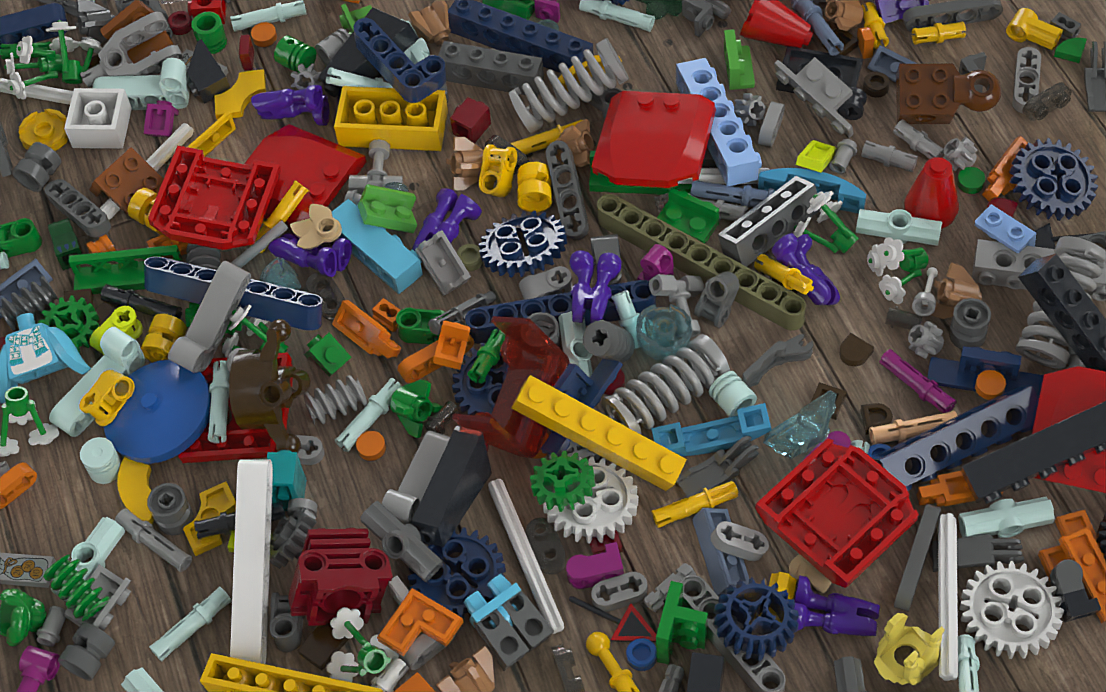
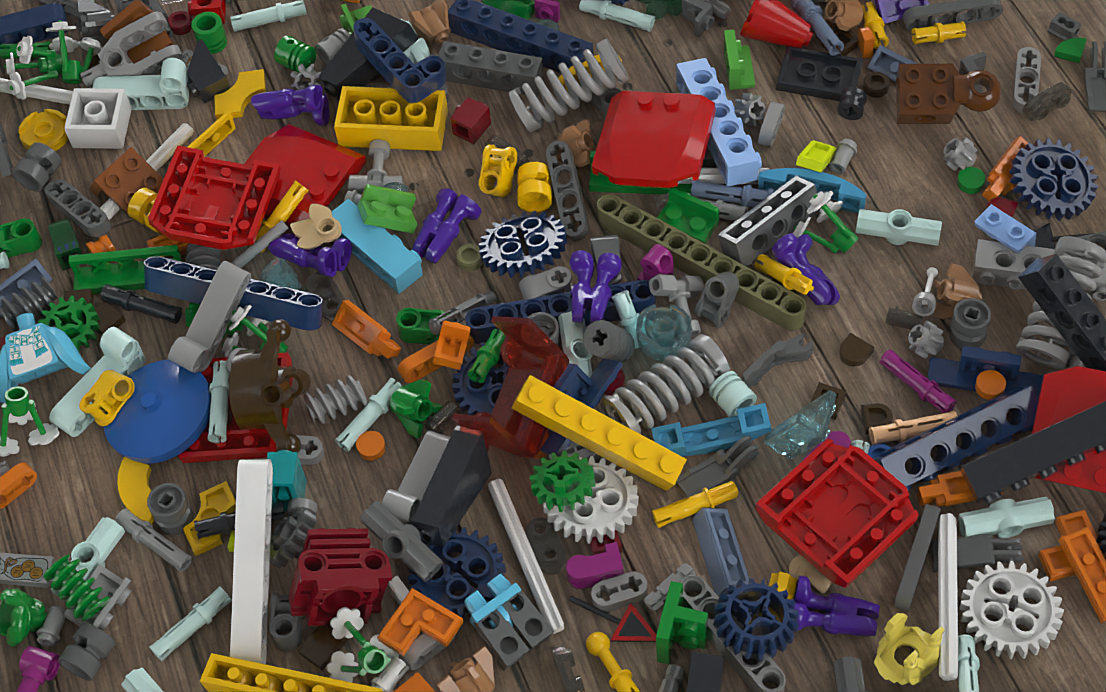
light aqua piece [80,437,122,484] -> none
neon yellow piece [89,306,143,355] -> none
yellow wheel [141,314,188,363] -> none
magenta bracket [143,100,179,138] -> none
dark red tile [239,35,254,71] -> none
orange tile [251,22,277,47] -> none
green bracket [304,332,351,377] -> none
light aqua pin [326,67,393,88] -> none
orange piece [372,298,400,332] -> none
light grey hinge [415,230,471,296] -> none
medium nougat brick [446,137,484,190] -> none
yellow axle [510,120,583,158] -> none
blue tile [626,638,657,671] -> none
light grey beam [710,521,769,561] -> none
light grey bracket [774,57,854,138] -> none
light grey pin [861,140,918,172] -> none
white plant [867,237,929,304] -> none
light grey pin [893,119,944,159] -> none
red cone [904,157,959,229] -> none
yellow piece [1006,8,1063,50] -> none
leg [1050,559,1101,622] -> none

